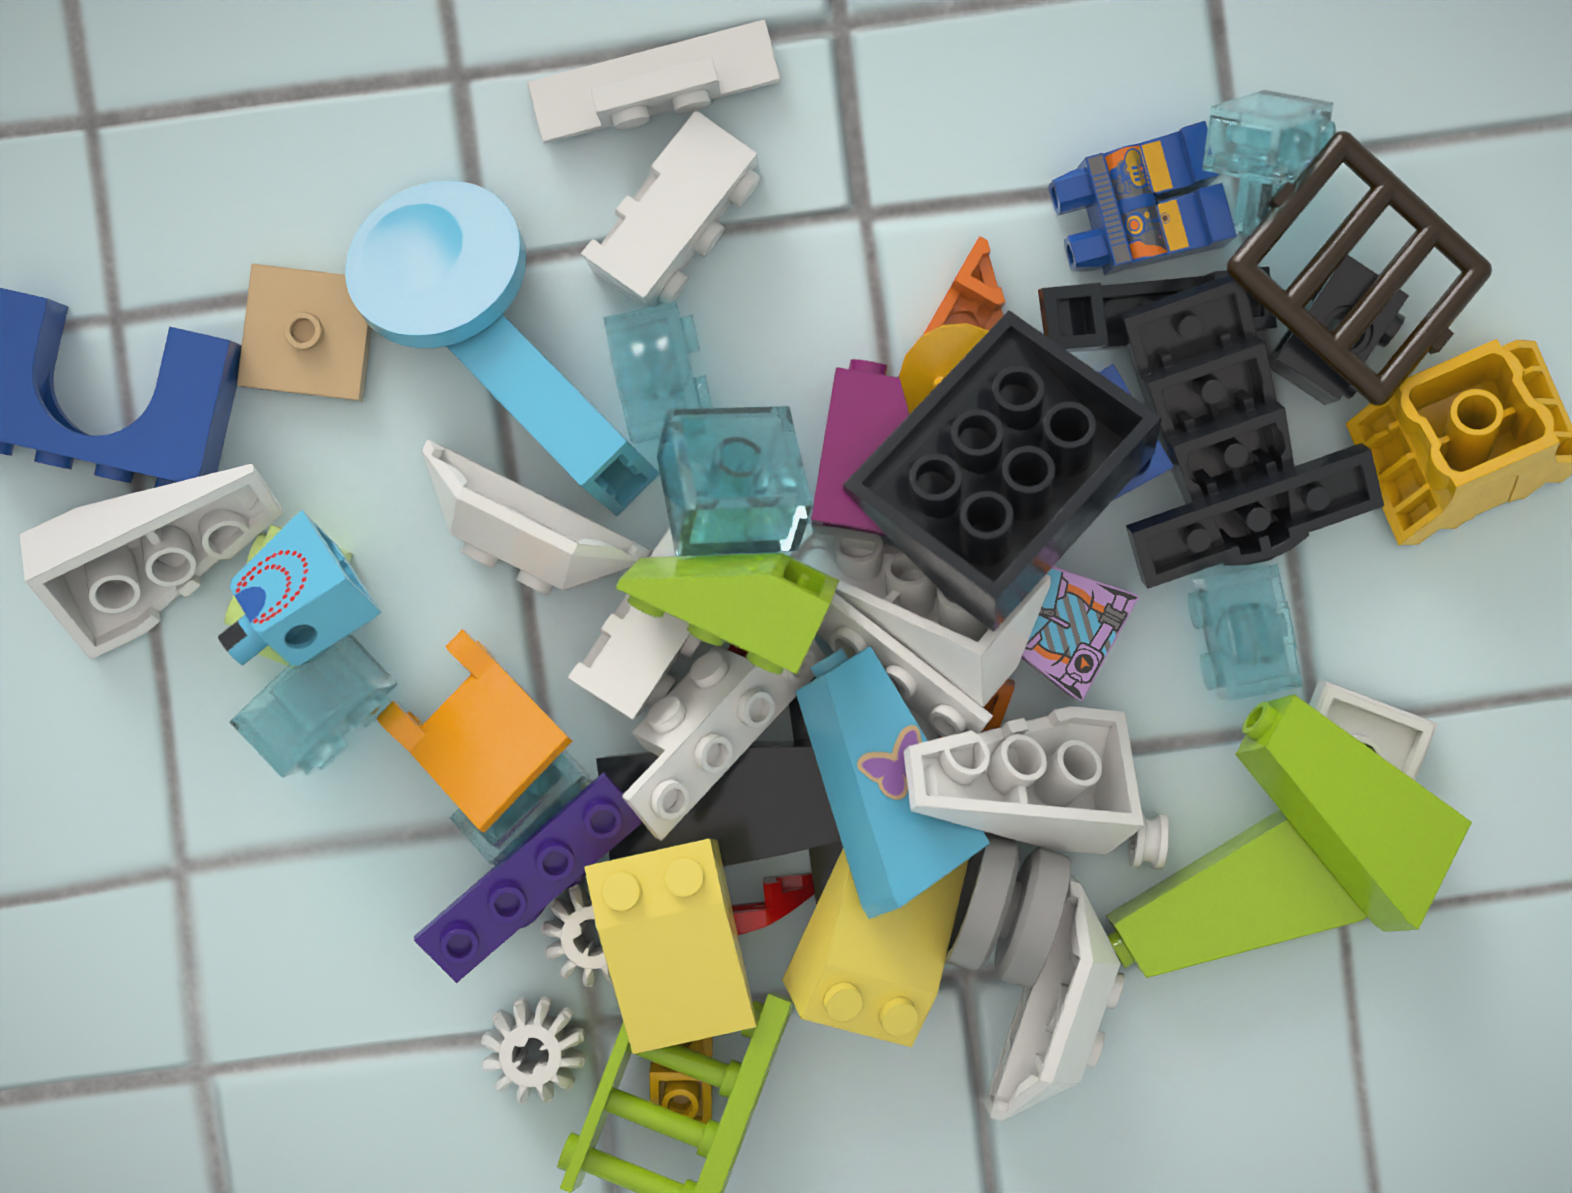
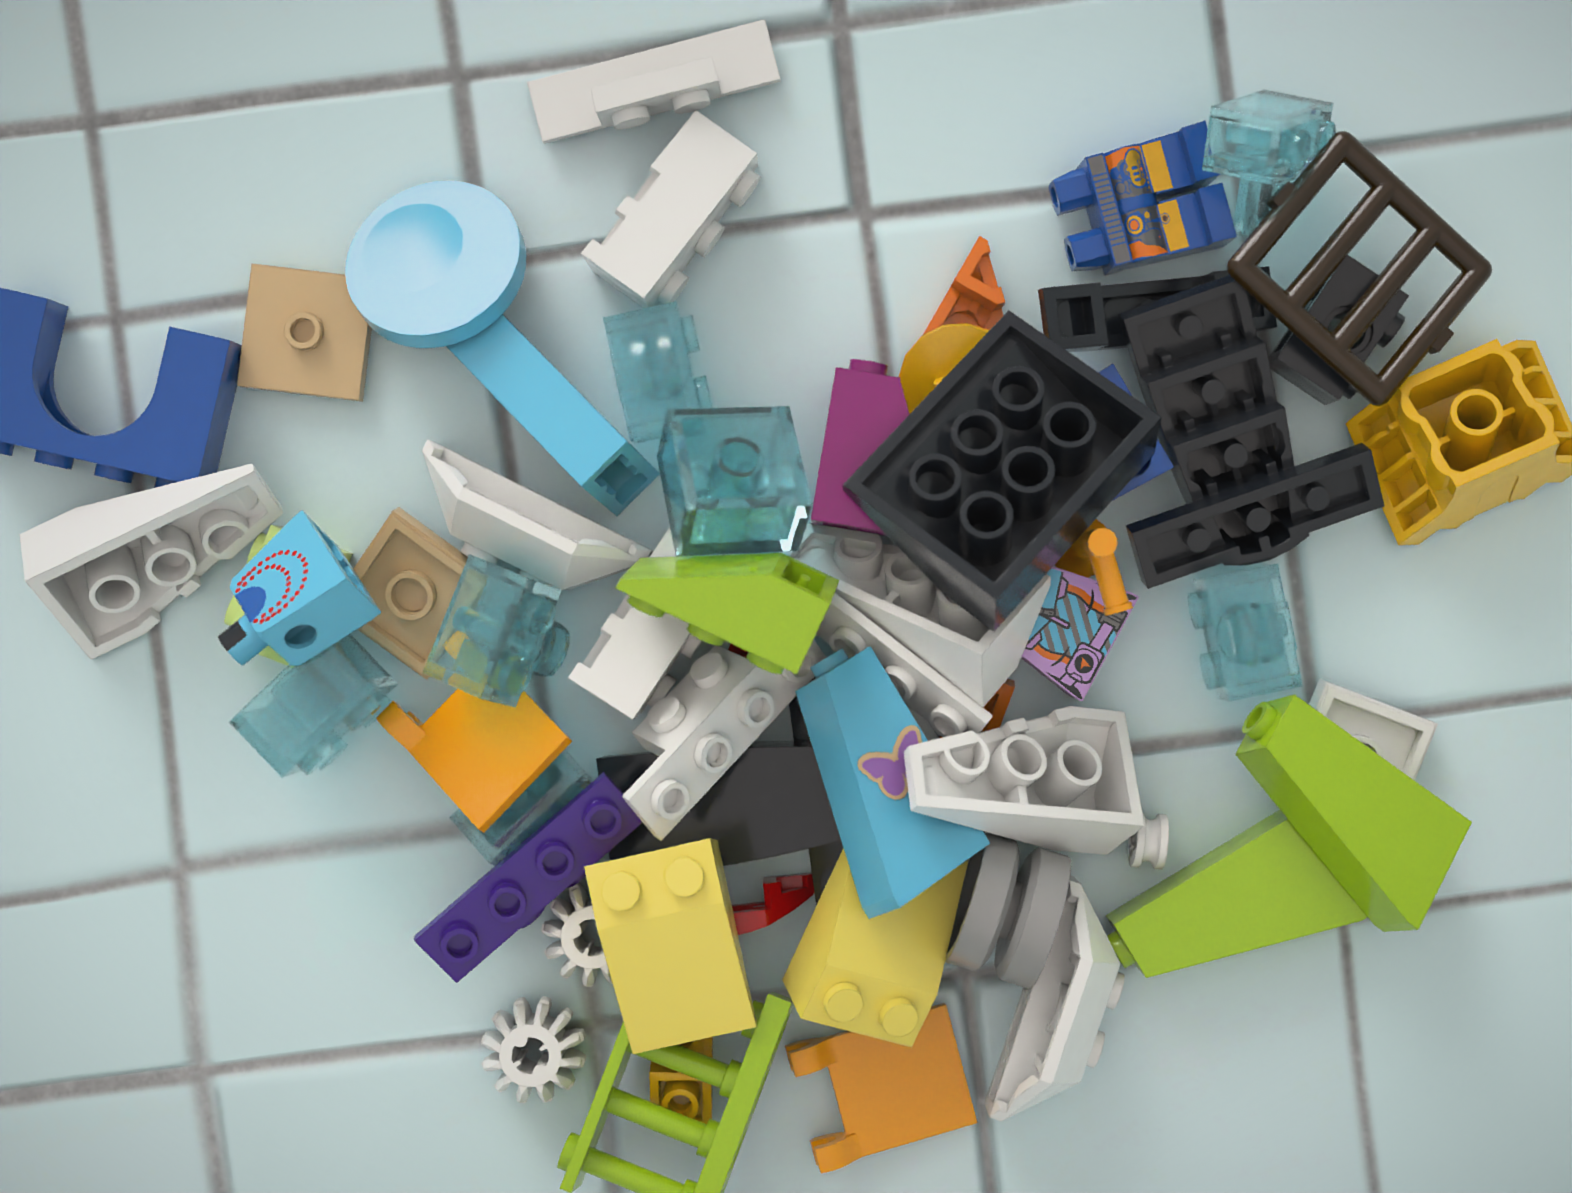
none -> tan plate [353,507,499,680]
none -> clear light blue brick [422,554,570,708]
none -> light orange flag [785,1003,977,1173]
none -> light orange piece [1055,519,1133,616]

